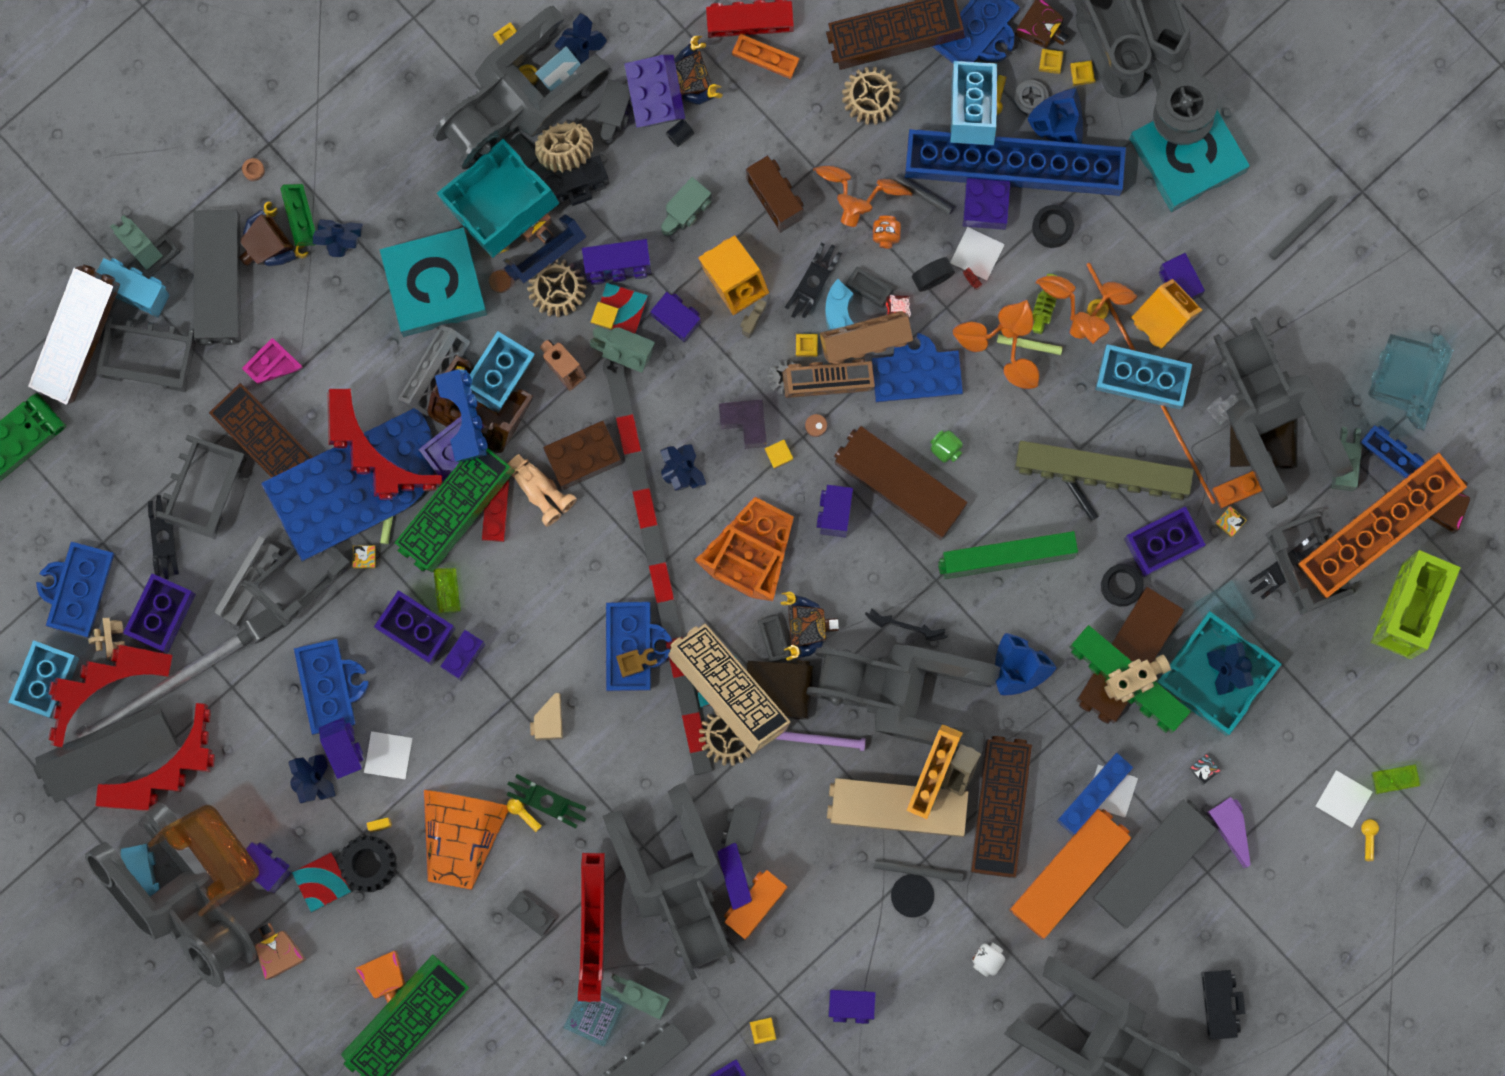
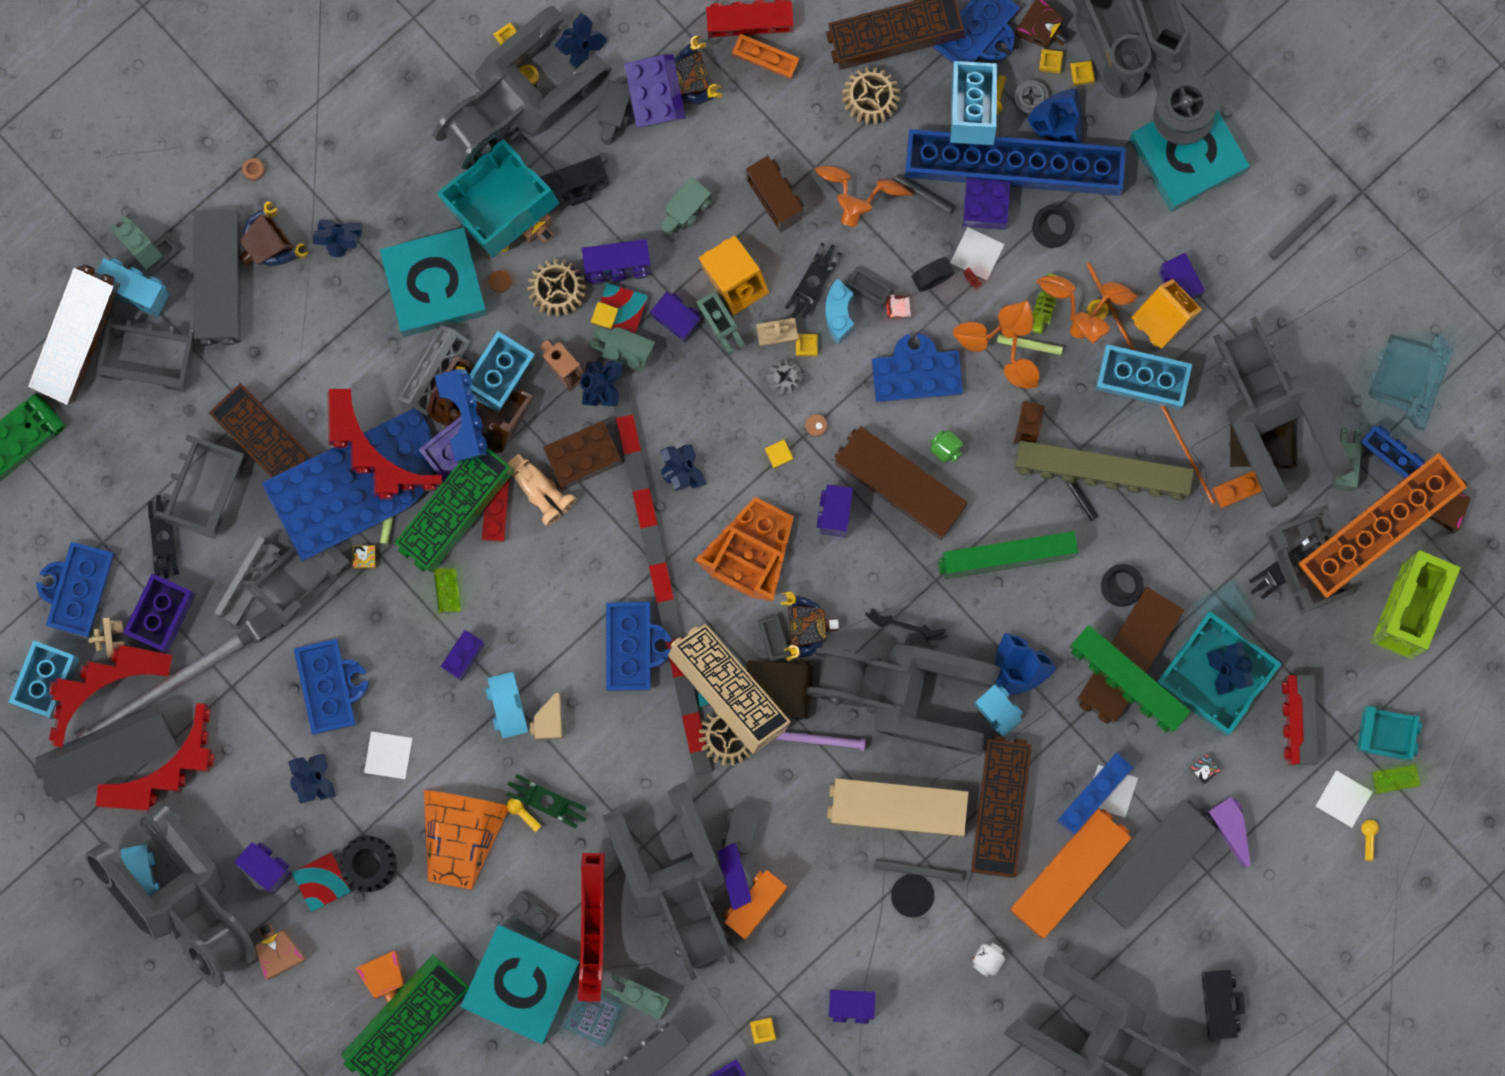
clear orange windscreen [148,805,259,917] -> none
dark pink wing [242,338,303,385] -> none
green plate [280,184,316,246] -> none
dark purple brick [319,717,364,779] -> none
yellow tile [366,817,392,832] -> none
dark purple brick [374,590,456,666] -> none
dark blue panel [503,214,586,284] -> none
medium azure sticker [535,47,581,92] -> none
tan gear [535,121,593,173] -> none
pearl gold plate [616,648,658,678] -> none
black gear [666,119,694,147] -> none
clear purple brick [719,400,767,449] -> none
dark tan plate [740,299,767,338] -> none
brick [782,359,875,398] -> none
medium nougat brick [820,311,913,364] -> none
orange head [872,216,901,249] -> none
light orange brick [906,724,963,819] -> none
dark tan piece [942,744,981,796] -> none
tan brick [1104,655,1171,703] -> none
dark purple brick [1124,506,1206,578] -> none
clear plate [1207,394,1238,425] -> none
tile [1215,506,1247,538] -> none
none -> teal tile [460,925,580,1044]
none -> medium azure brick [485,672,528,739]
none -> dark blue plant [580,362,622,407]
none -> sand green hinge [696,291,745,355]
none -> tan hips [756,318,798,347]
none -> medium azure brick [974,685,1023,737]
none -> reddish brown torso [1014,401,1045,443]
none -> piece [1281,675,1318,766]
none -> teal panel [1357,706,1422,761]

